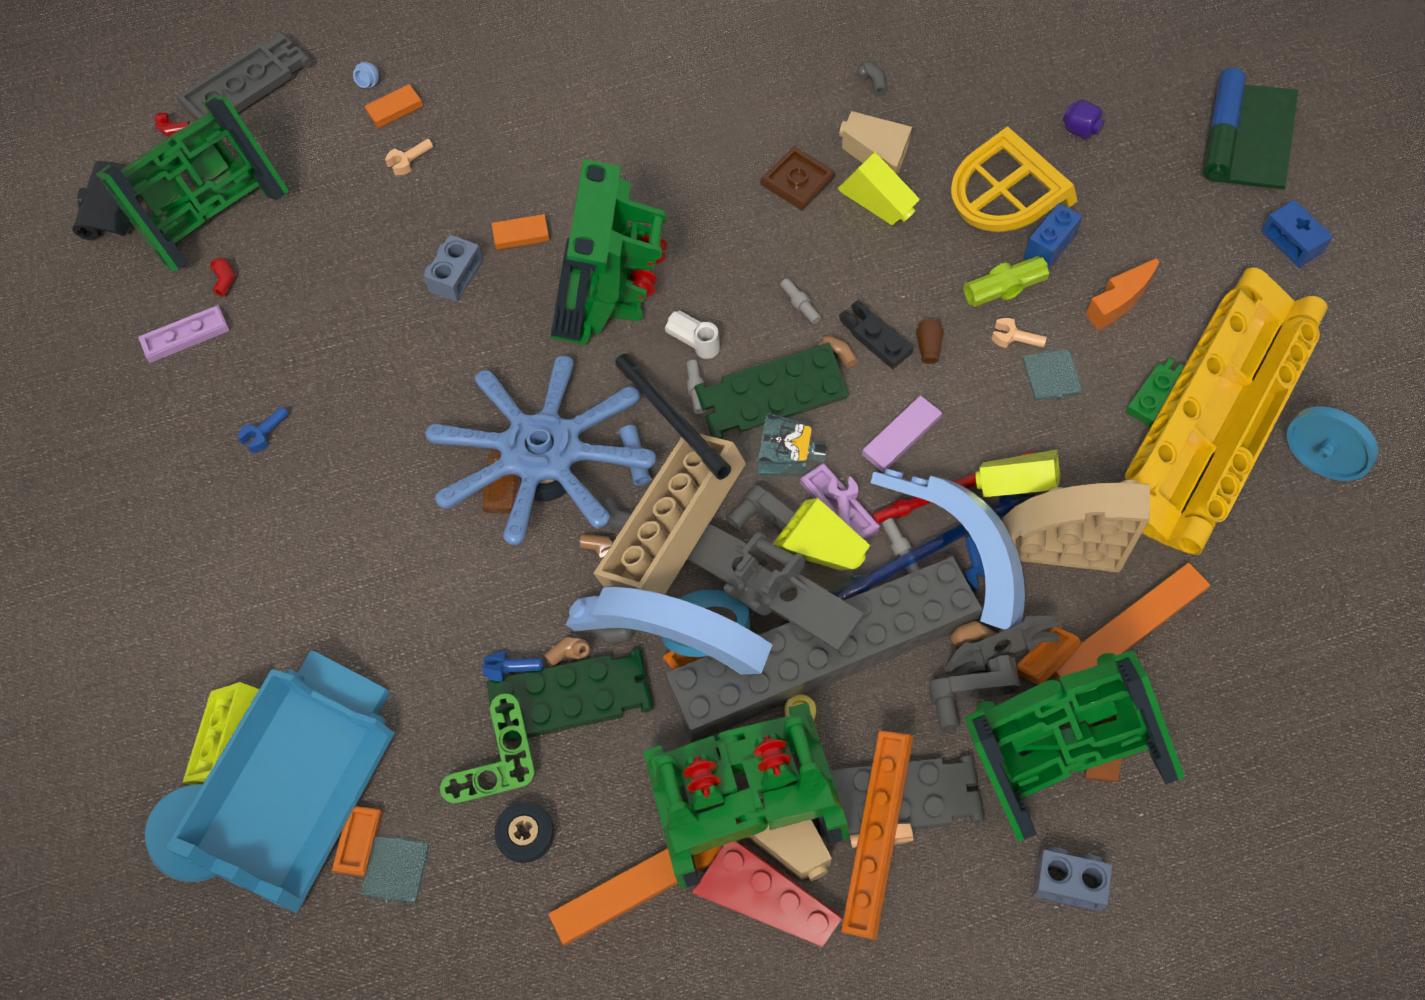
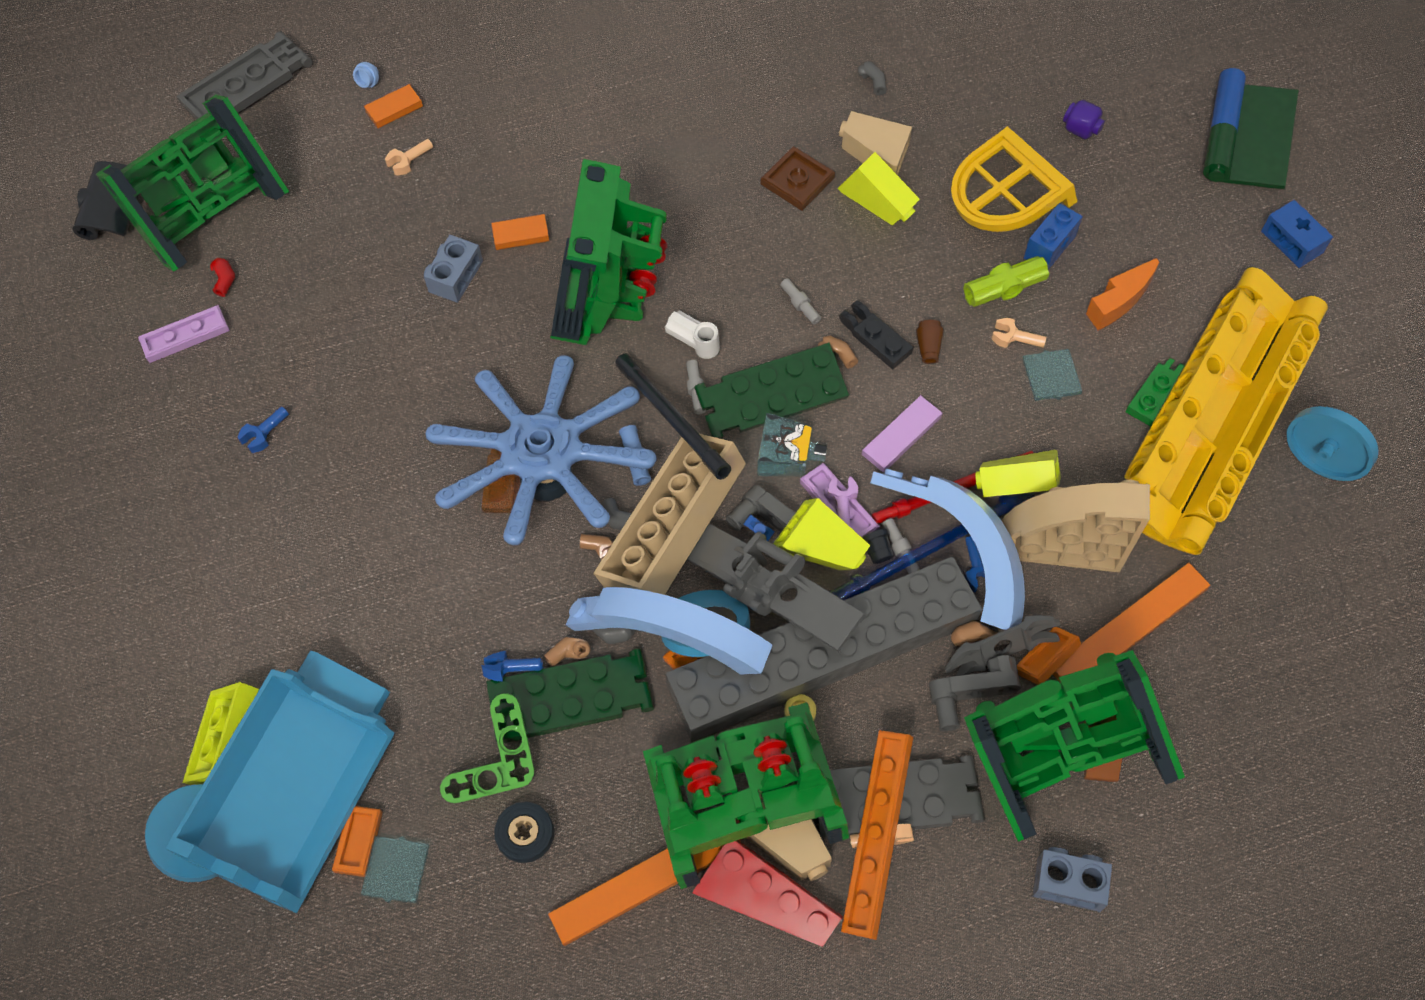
red arm [154,112,190,137] -> none
none -> blue bar [744,514,775,541]
none -> black piece [862,529,894,565]

